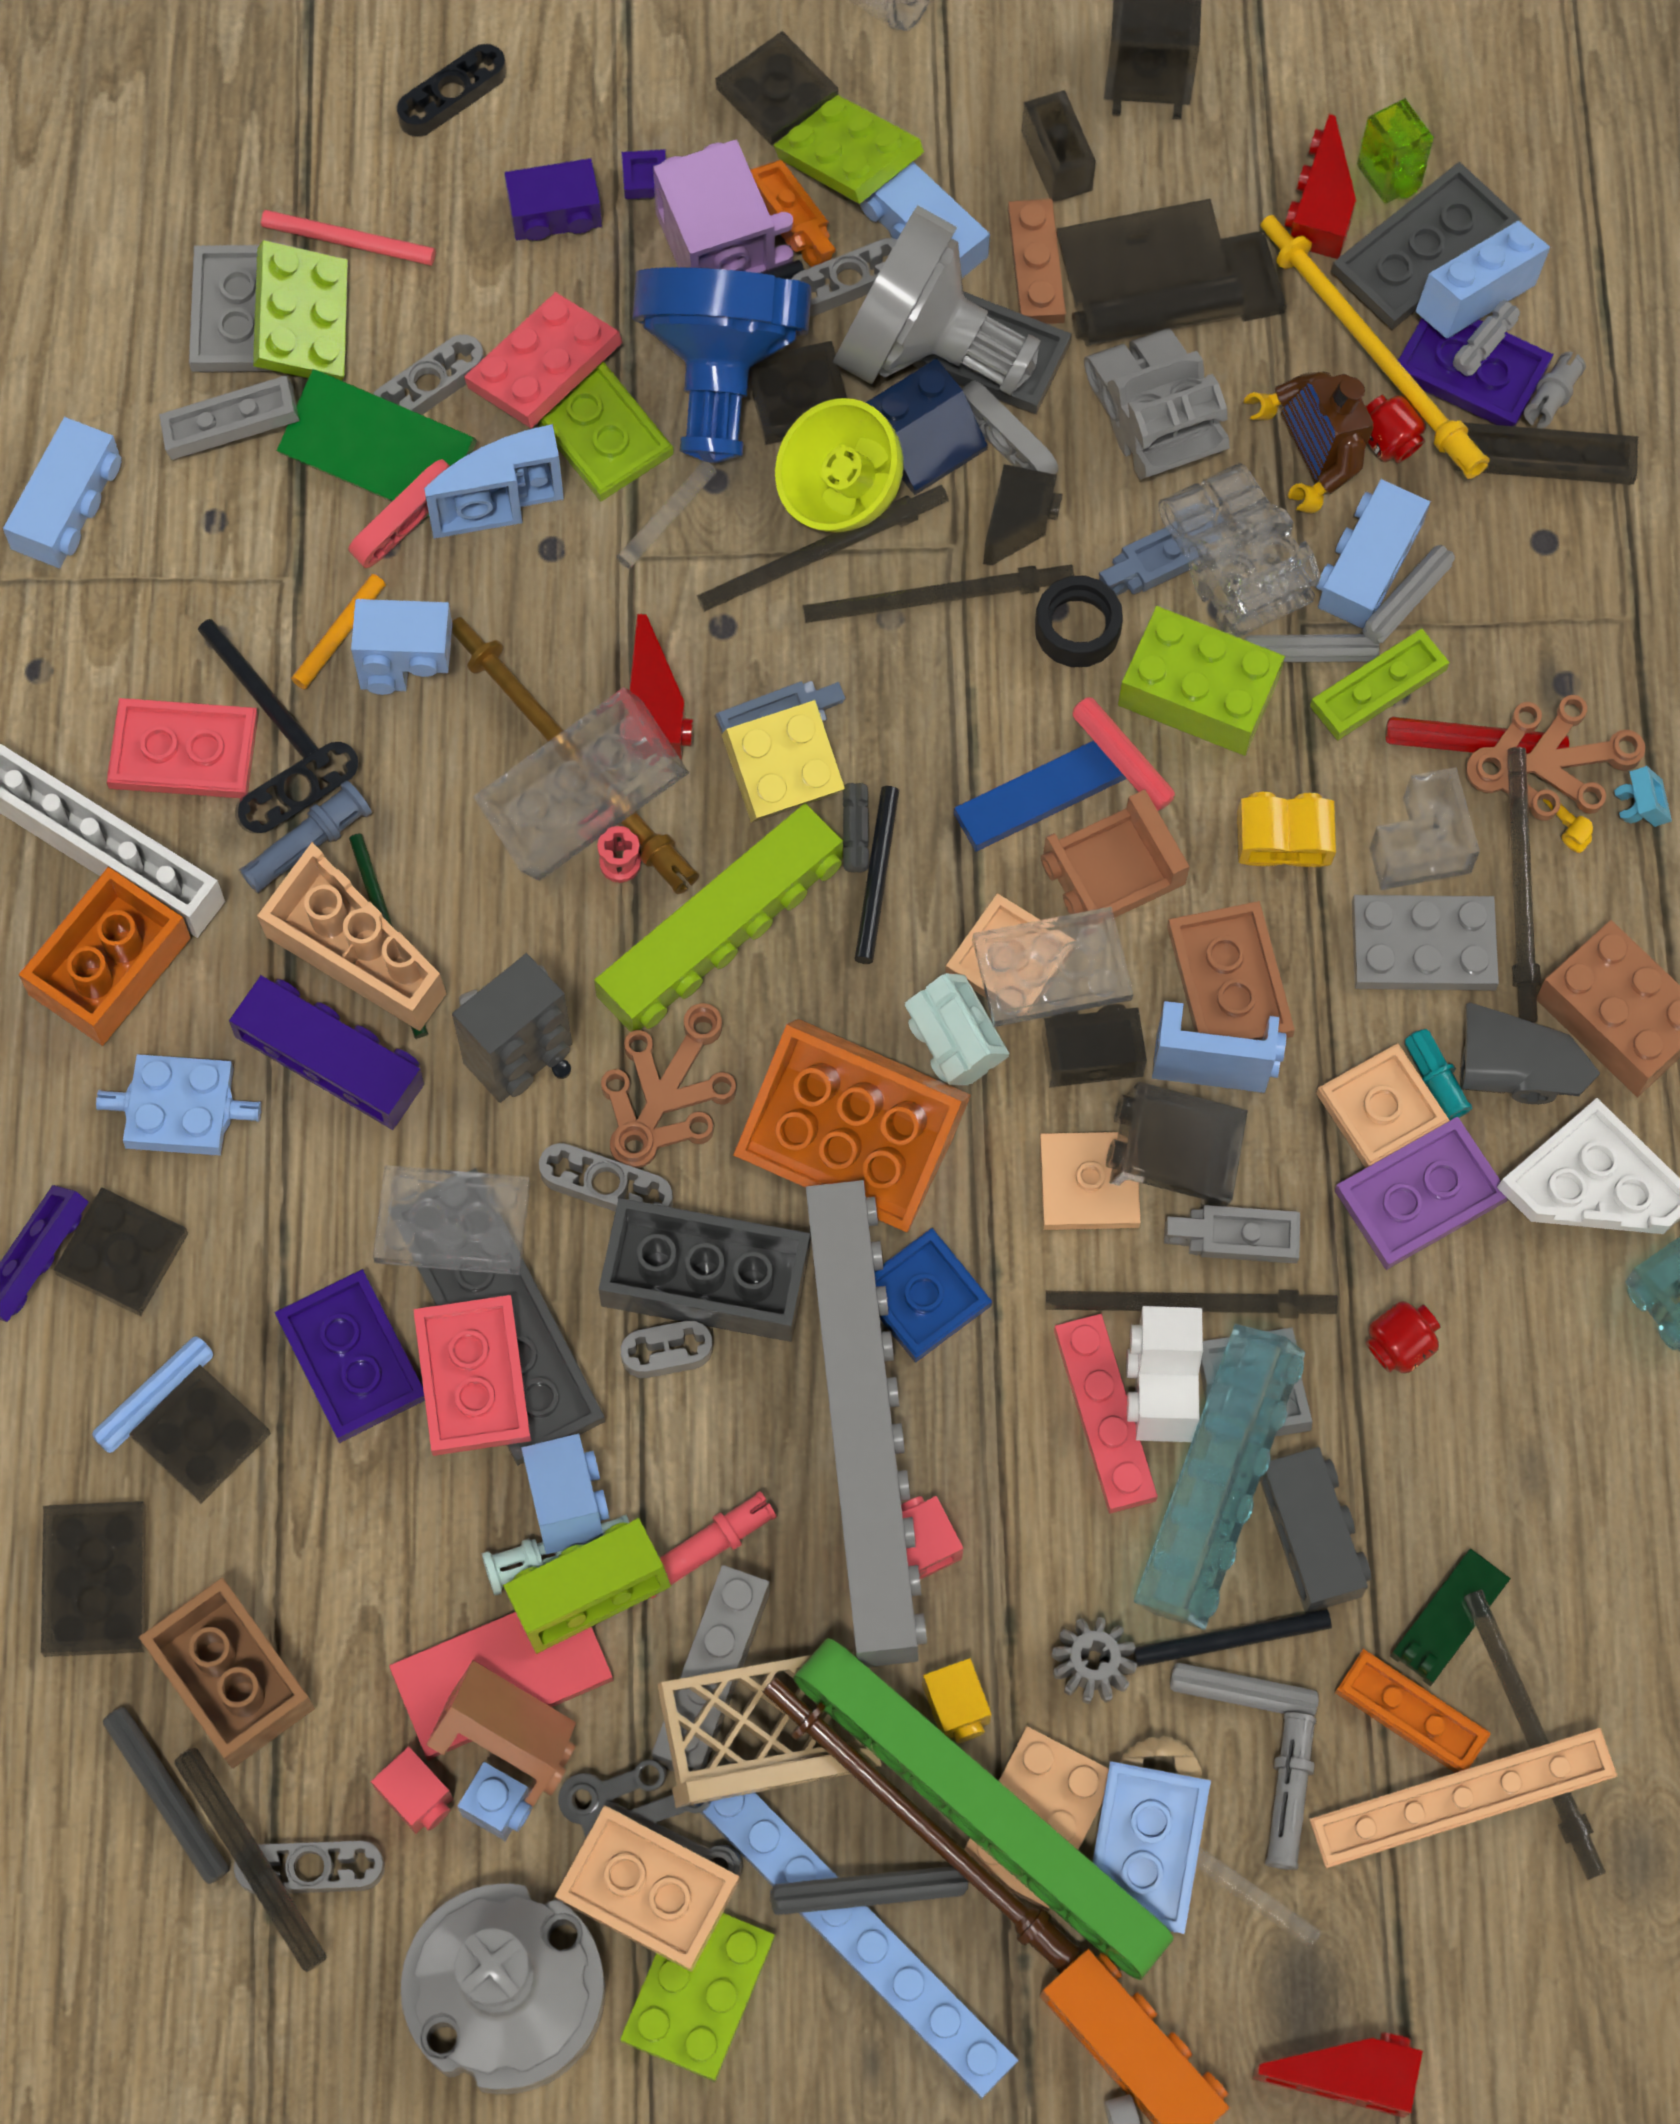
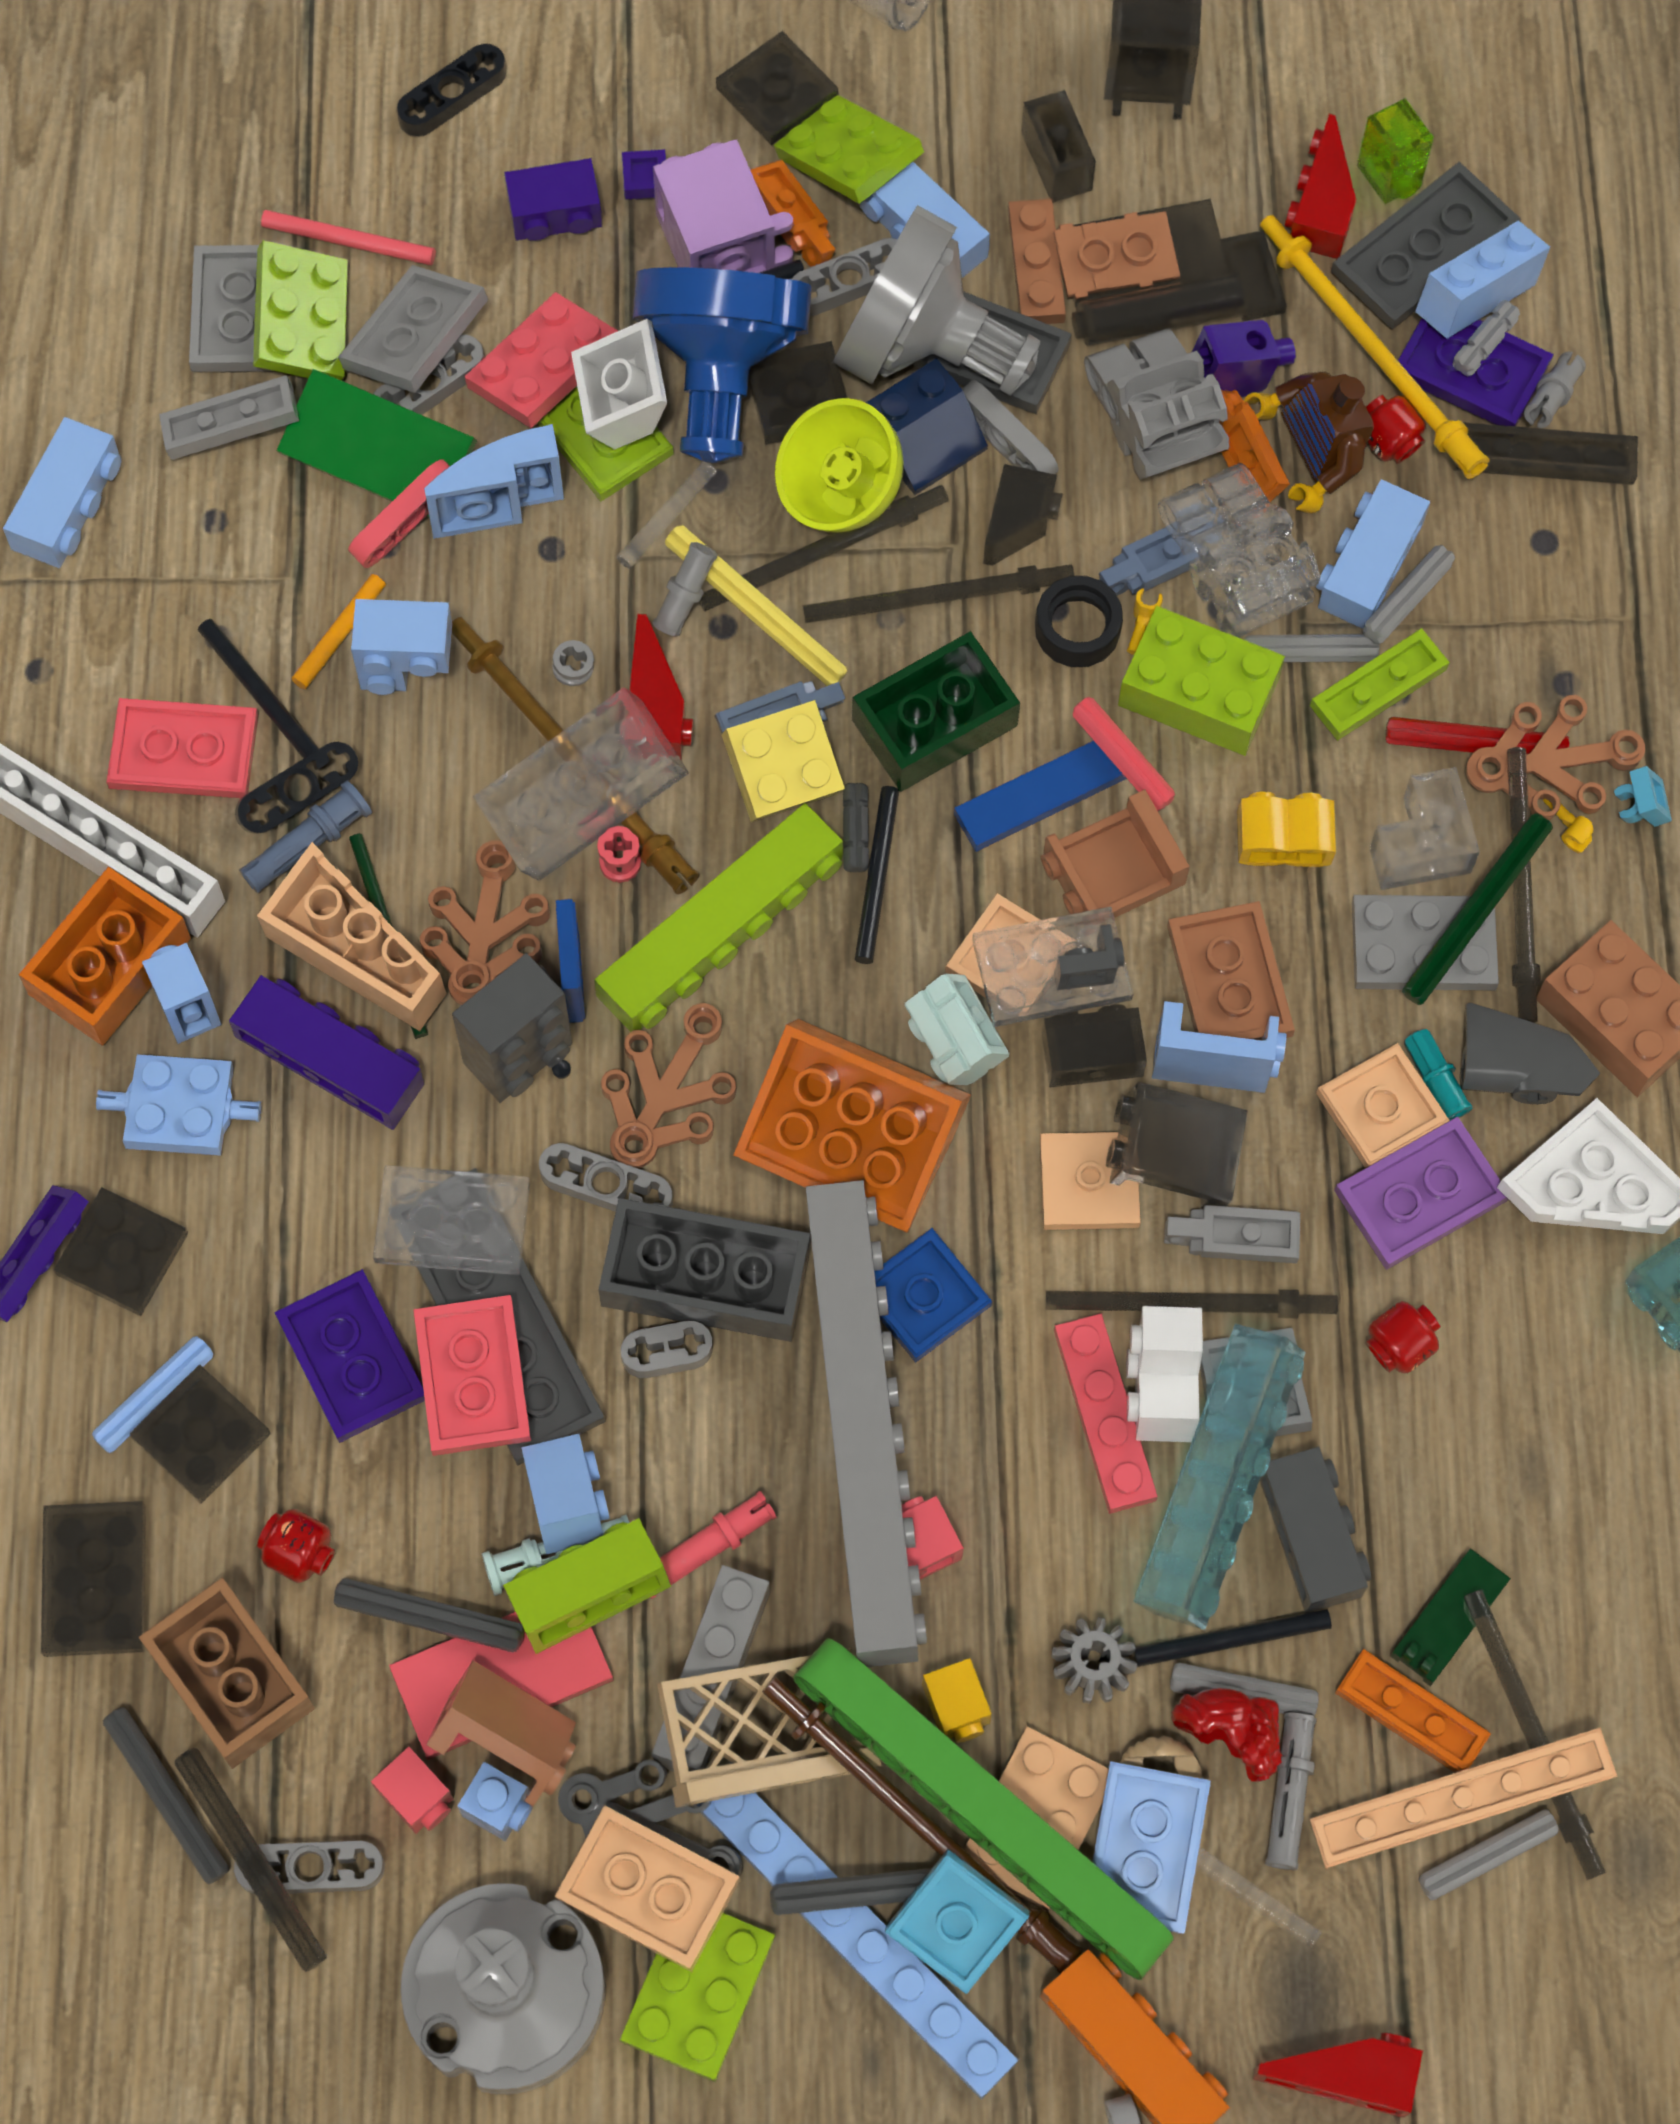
none -> light blue brick [142,942,222,1044]
none -> red head [257,1509,335,1583]
none -> dark grey axle [334,1578,524,1653]
none -> light grey plate [339,265,488,393]
none -> nougat plant [420,840,550,1005]
none -> light grey bush [552,640,594,686]
none -> blue tile [556,899,585,1023]
none -> white slope [571,319,667,449]
none -> light grey pin [653,542,718,636]
none -> light yellow axle [665,525,847,686]
none -> dark green brick [852,631,1020,792]
none -> medium azure tile [885,1849,1030,1994]
none -> nougat piece [1053,211,1180,299]
none -> dark grey bracket [1054,924,1124,990]
none -> yellow hand [1127,588,1163,655]
none -> red hair [1171,1688,1282,1782]
none -> dark purple torso [1192,320,1296,398]
none -> orange hinge [1219,389,1290,510]
none -> dark green axle [1402,813,1553,1005]
none -> light grey axle [1419,1810,1559,1900]

